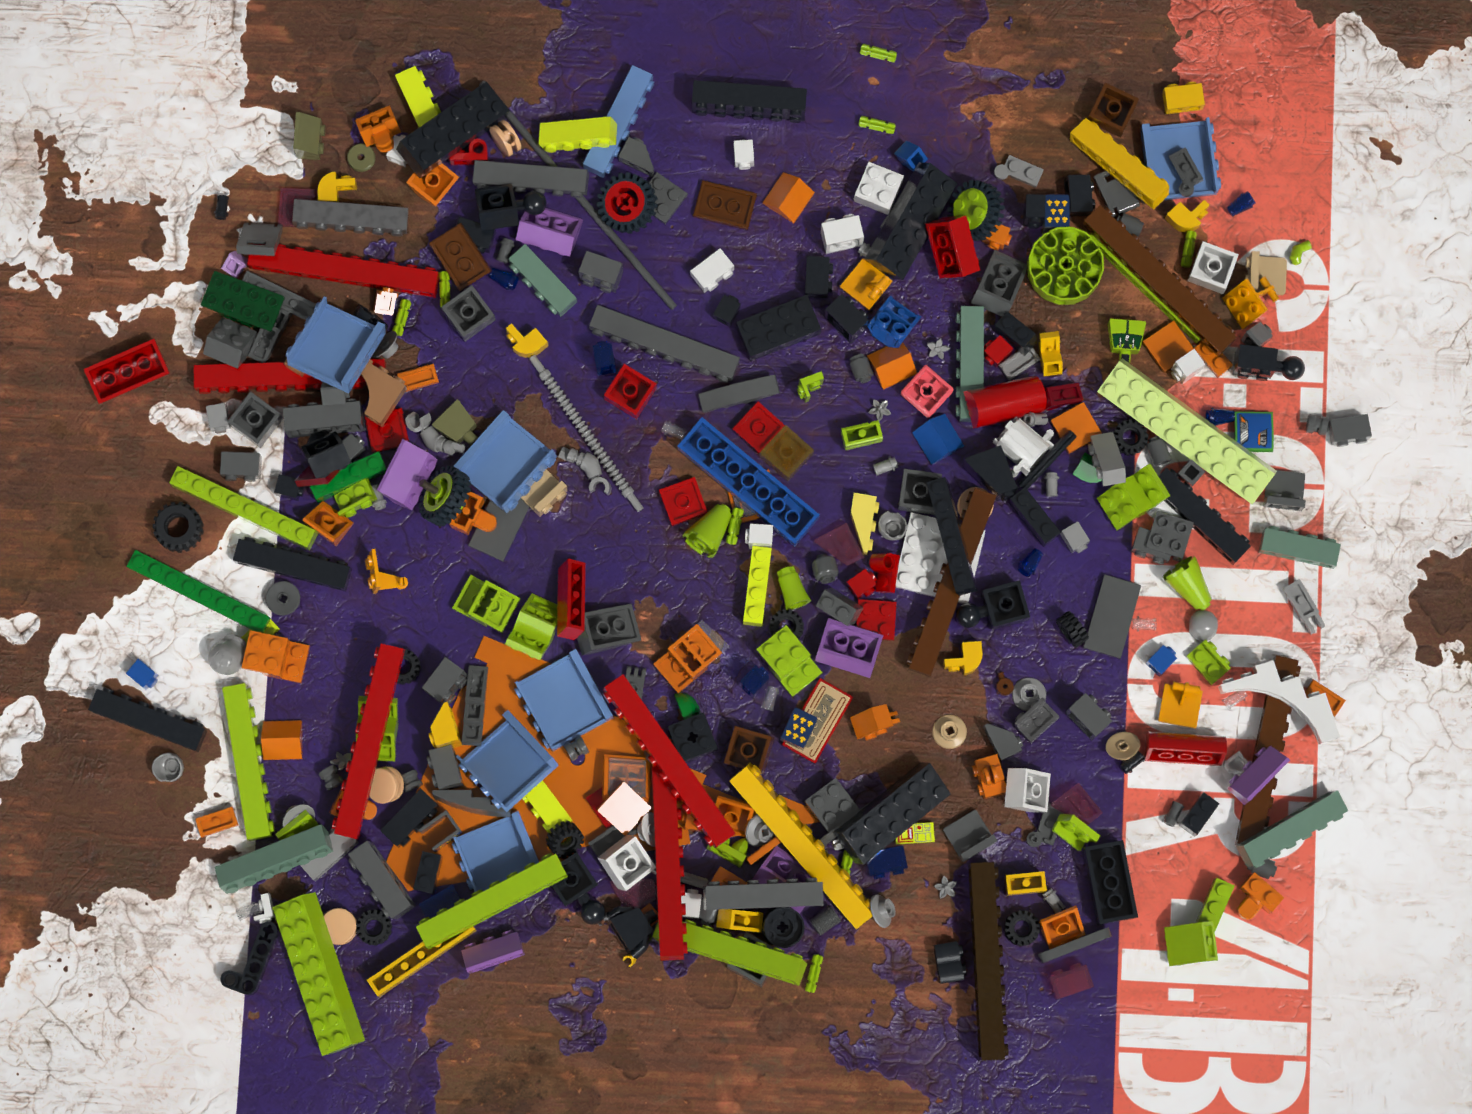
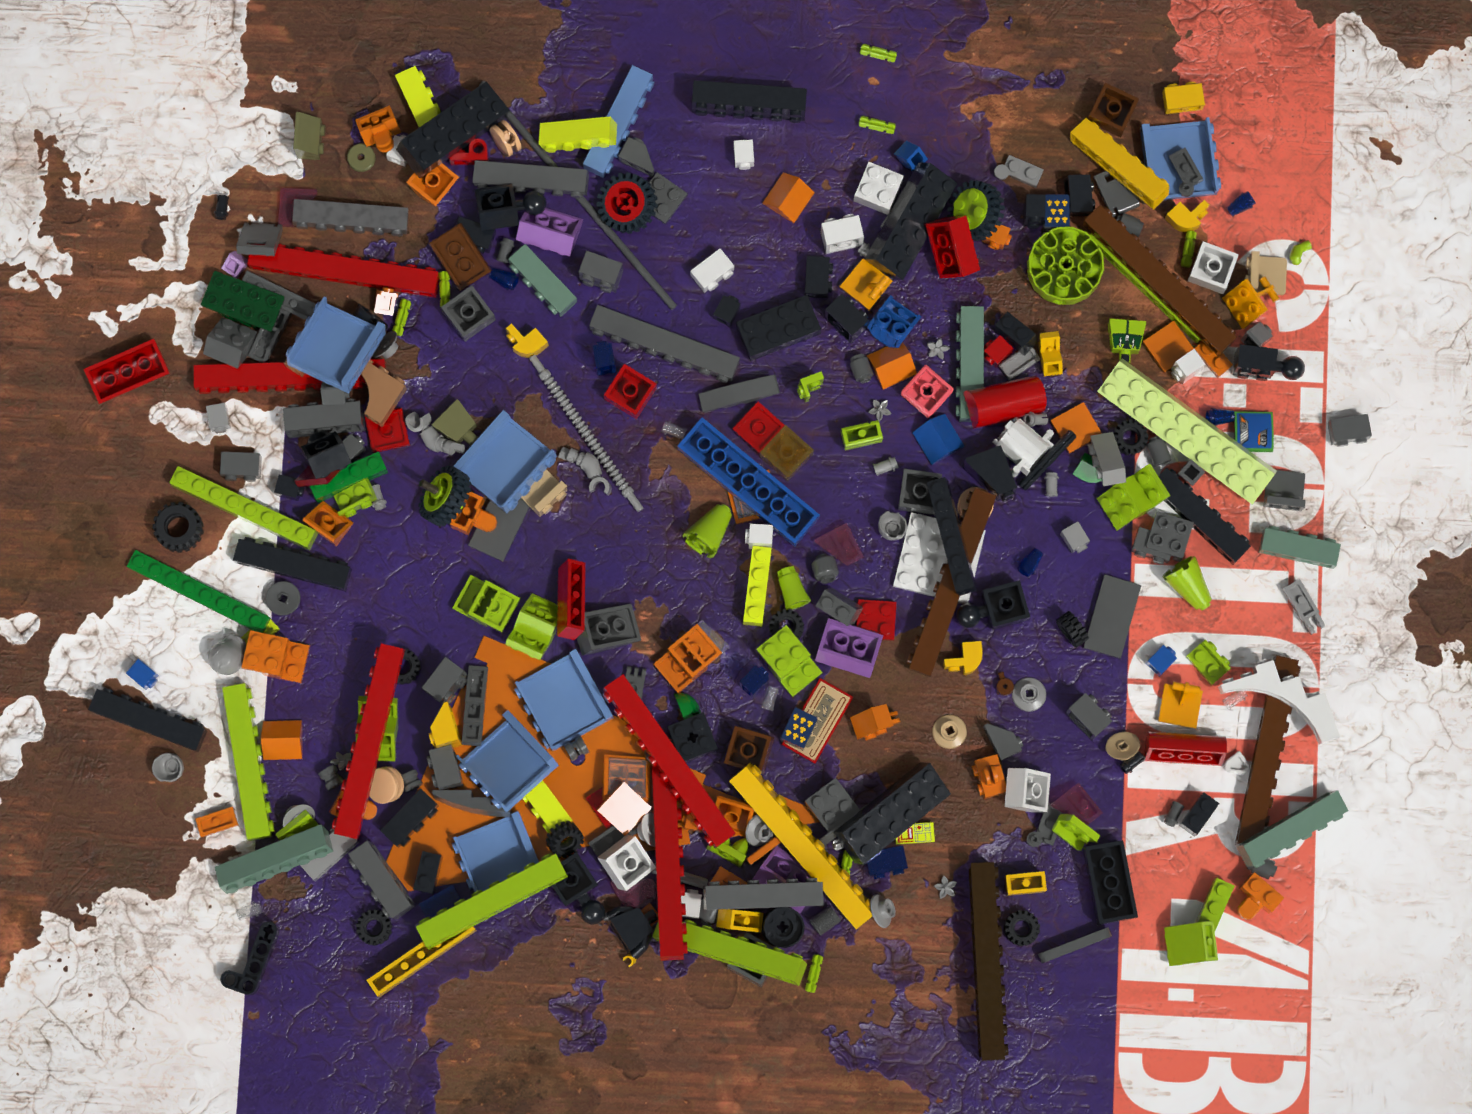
dark grey brick [227,392,283,448] -> none
white bracket [253,893,275,924] -> none
lime brick [272,892,365,1056] -> none
yellow brick [318,172,357,202] -> none
light nougat head [324,908,357,945] -> none
light orange plate [365,549,408,594] -> none
medium lavender slope [377,439,437,510] -> none
orange tile [397,364,439,392] -> none
dark grey piece [419,810,463,853] -> none
medium lavender slope [461,930,525,974] -> none
red plate [659,477,708,526] -> none
reddish brown tile [693,180,757,230] -> none
lime axle [726,507,744,545] -> none
red brick [846,569,877,600] -> none
light yellow slope [850,493,880,555] -> none
red plate [869,553,900,593] -> none
black brick [933,941,967,984] -> none
dark grey bracket [943,810,997,862] -> none
dark grey slope [971,250,1027,317] -> none
black brick [1008,487,1061,547] -> none
flat silver bracket [1015,697,1059,744] -> none
orange slope [1038,906,1085,950] -> none
light grey pin [1042,888,1065,914] -> none
dark red plate [1045,383,1084,411] -> none
clear pink brick [1048,963,1094,1000] -> none
clear pin [1132,616,1157,632] -> none
light grey hair [1189,610,1218,642] -> none
medium lavender slope [1227,746,1290,805] -> none
orange tile [1305,679,1346,717] -> none
dark grey wheel [1306,414,1329,436] -> none

